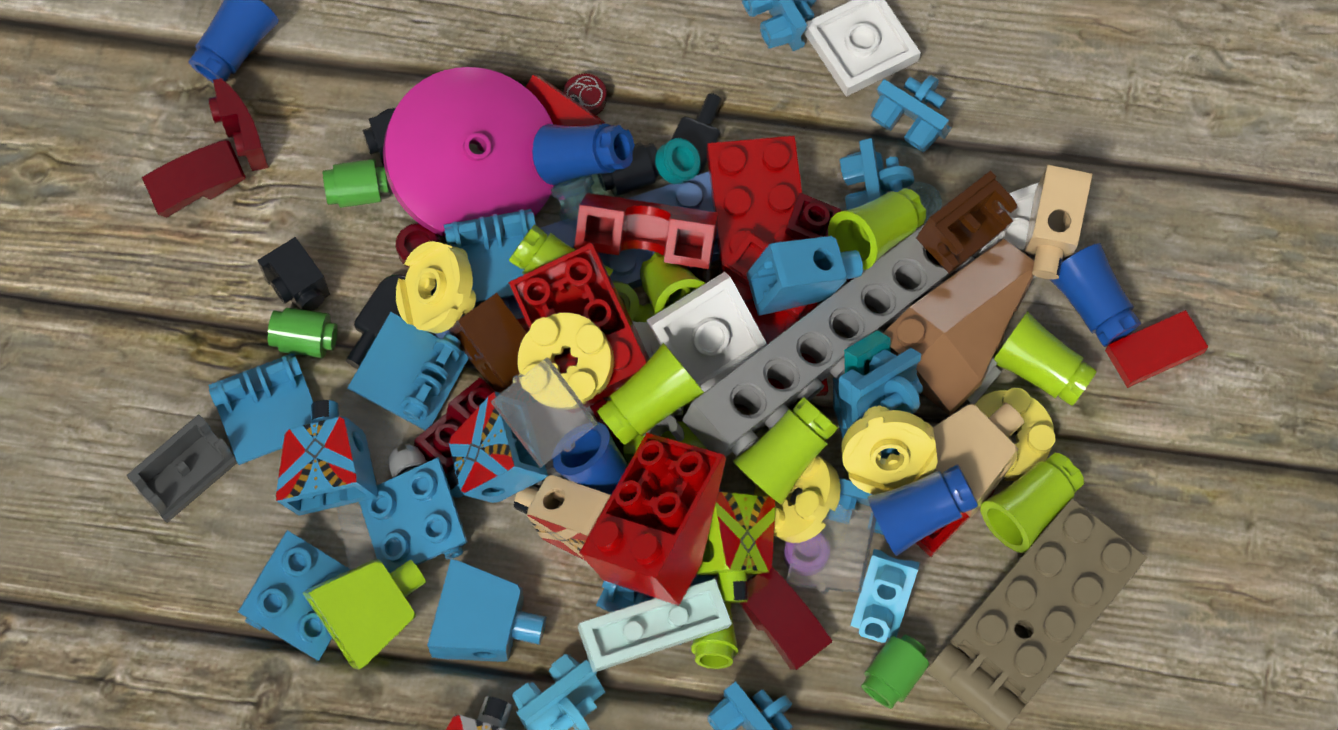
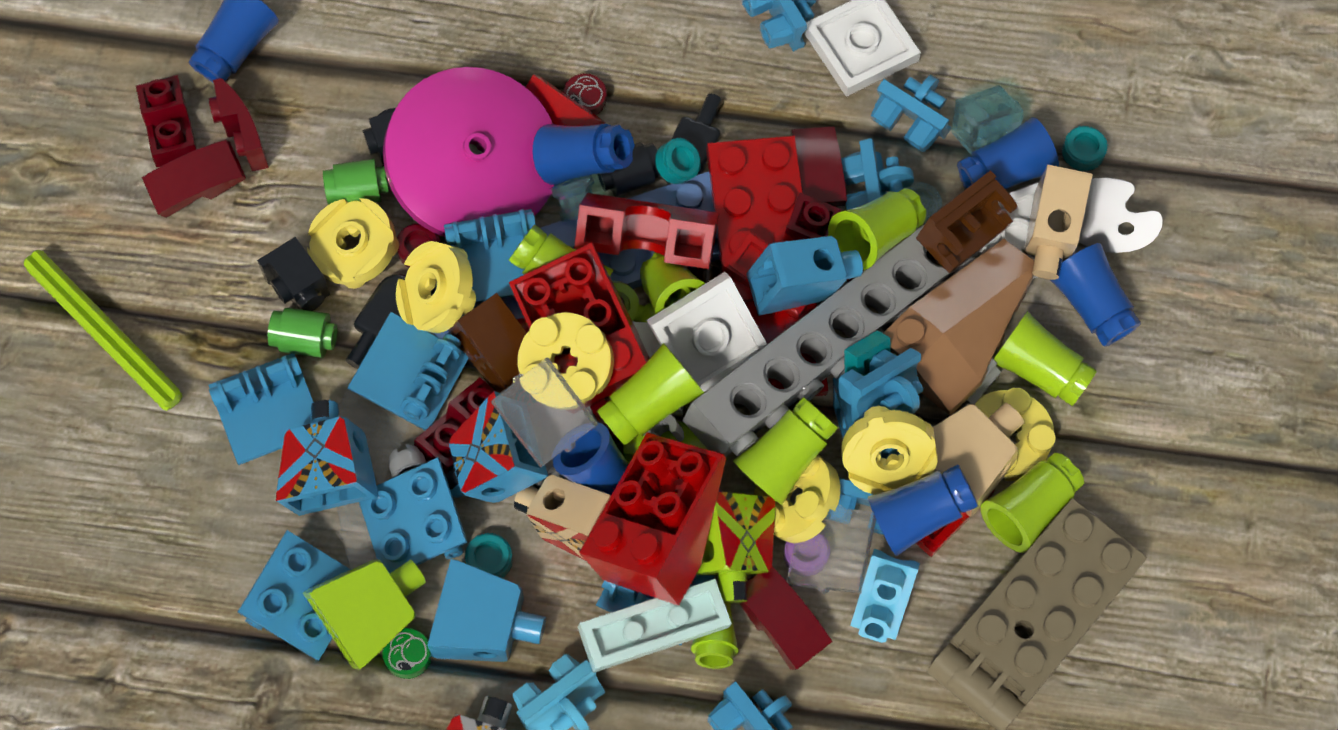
dark grey hinge [126,414,237,523] -> none
bright green brick [861,635,930,709] -> none
red tile [1105,310,1208,388] -> none
none -> lime axle [23,250,183,411]
none -> dark red slope [136,75,197,168]
none -> light yellow plate [307,198,399,289]
none -> green tile [382,628,432,679]
none -> teal tile [465,533,513,578]
none -> dark red slope [791,127,847,207]
none -> clear light blue brick [951,85,1023,154]
none -> blue plant [957,117,1059,189]
none -> teal tile [1062,126,1108,171]
none -> piece [1079,177,1163,253]

